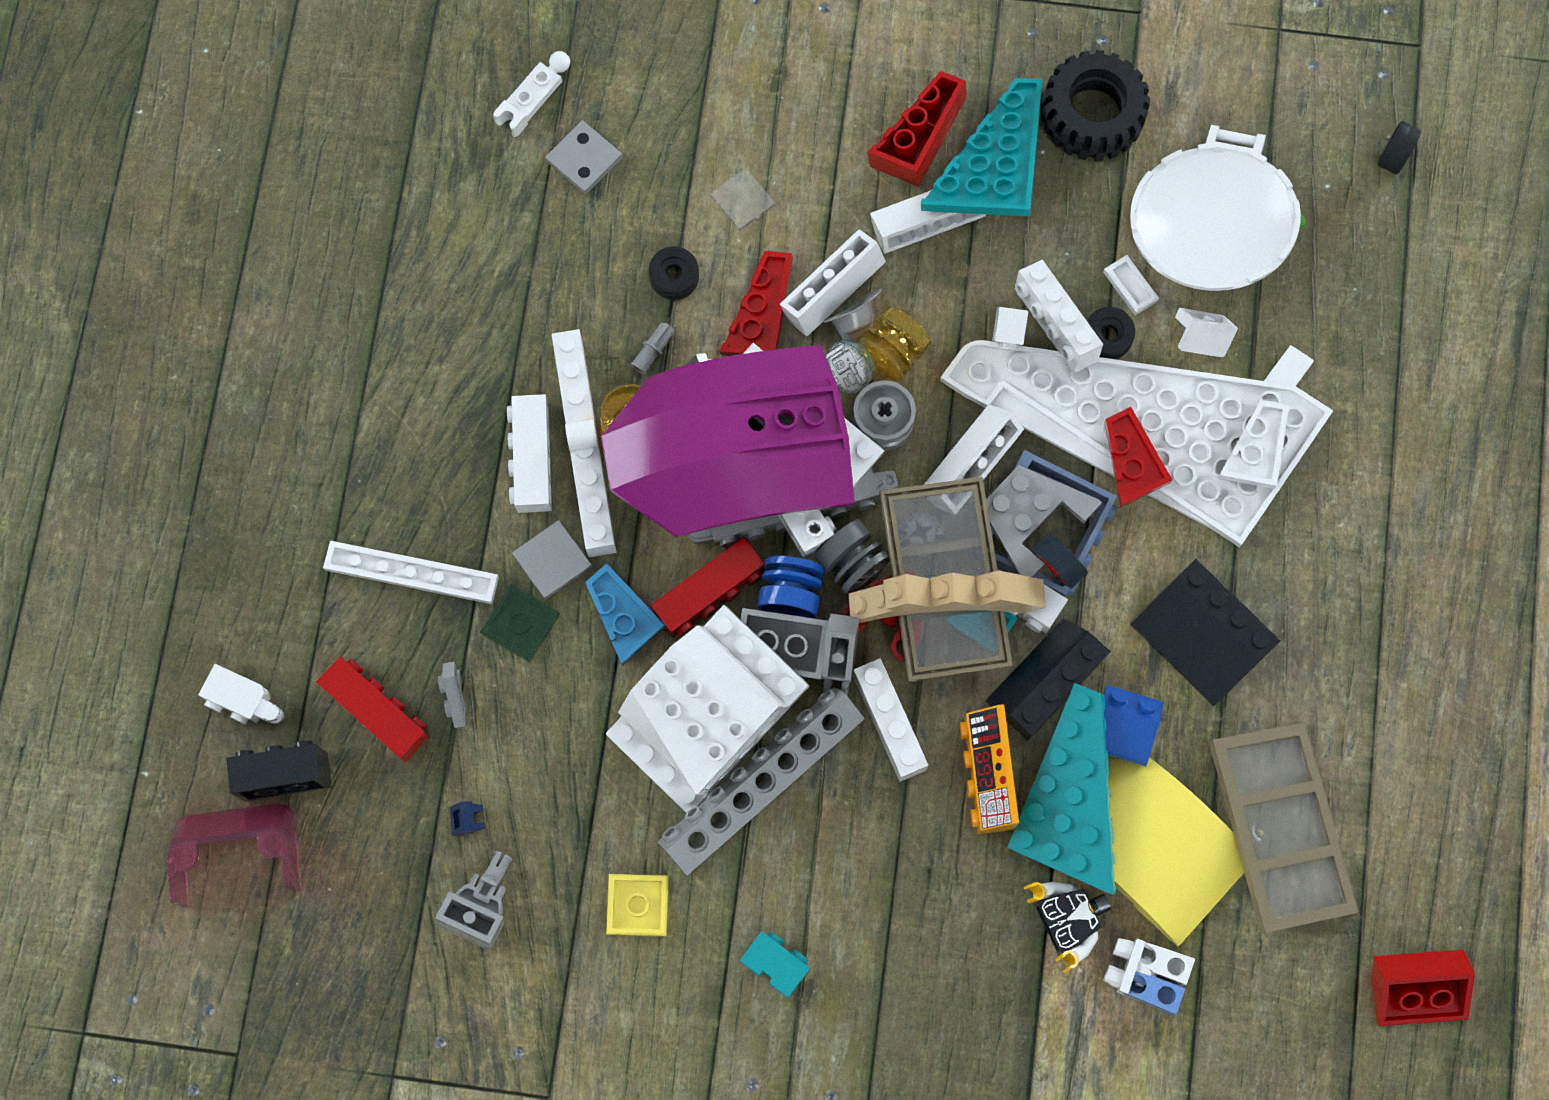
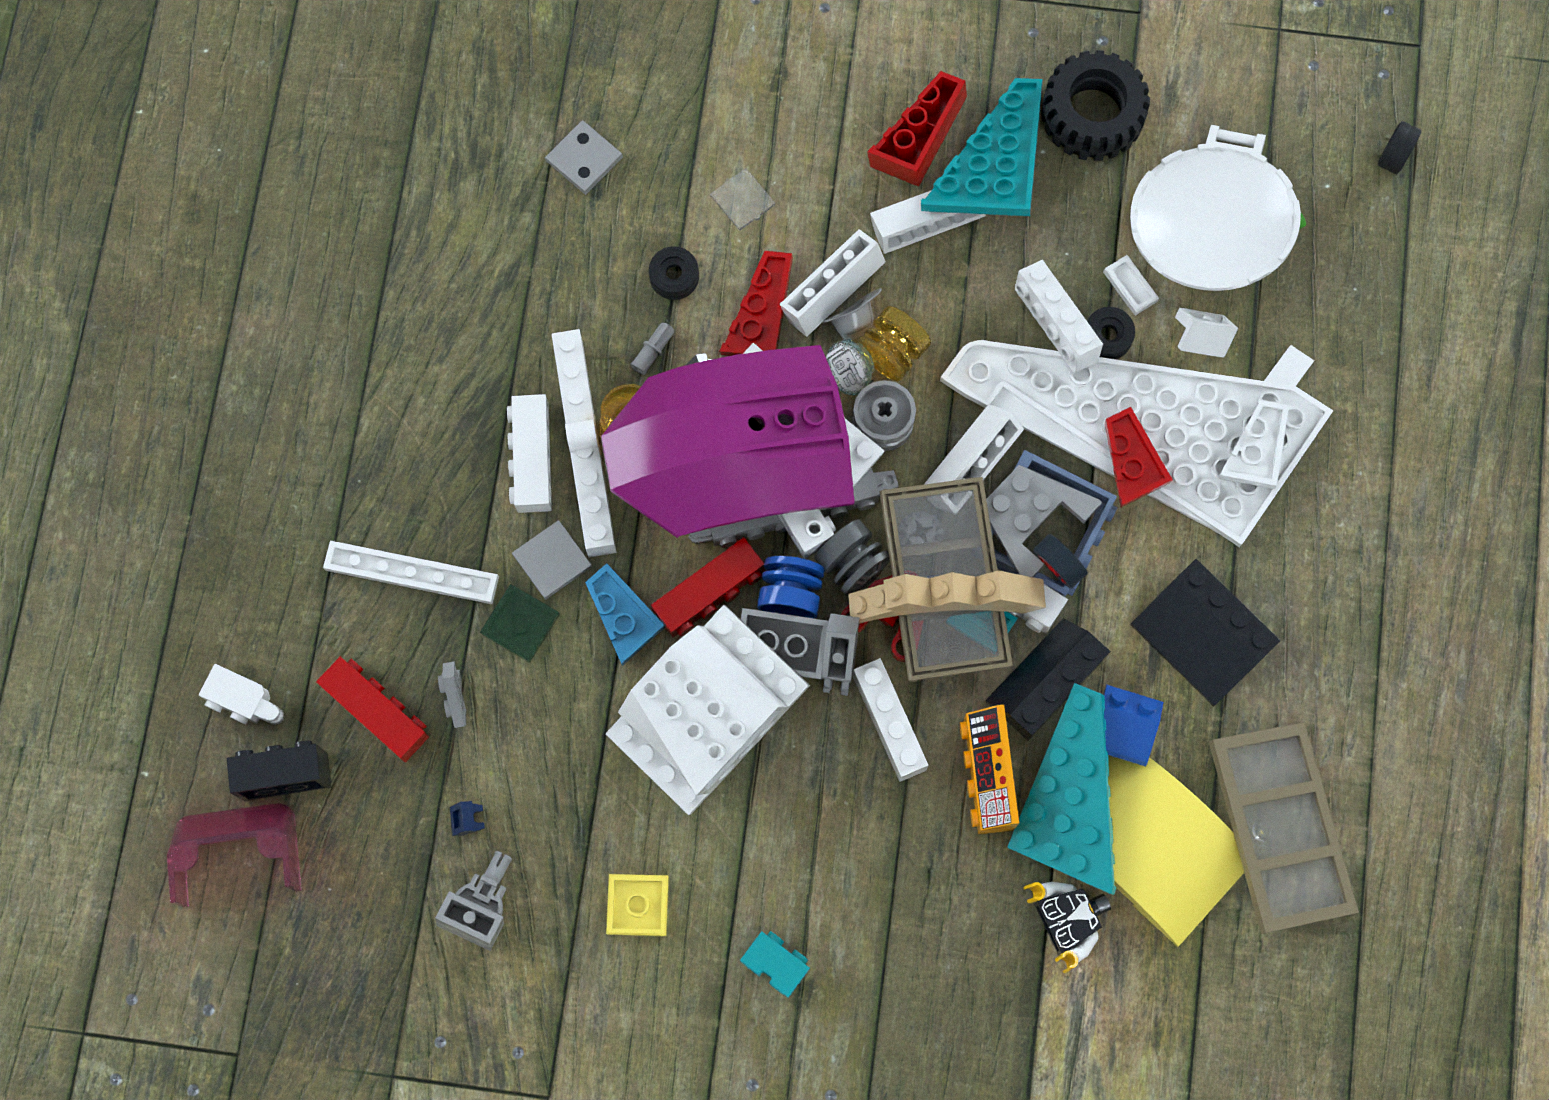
white plate [493,51,570,137] -> none
light grey brick [658,687,864,875] -> none
white hinge [992,307,1028,350] -> none
white hips [1103,938,1195,1016] -> none
red slope [1371,949,1475,1026] -> none

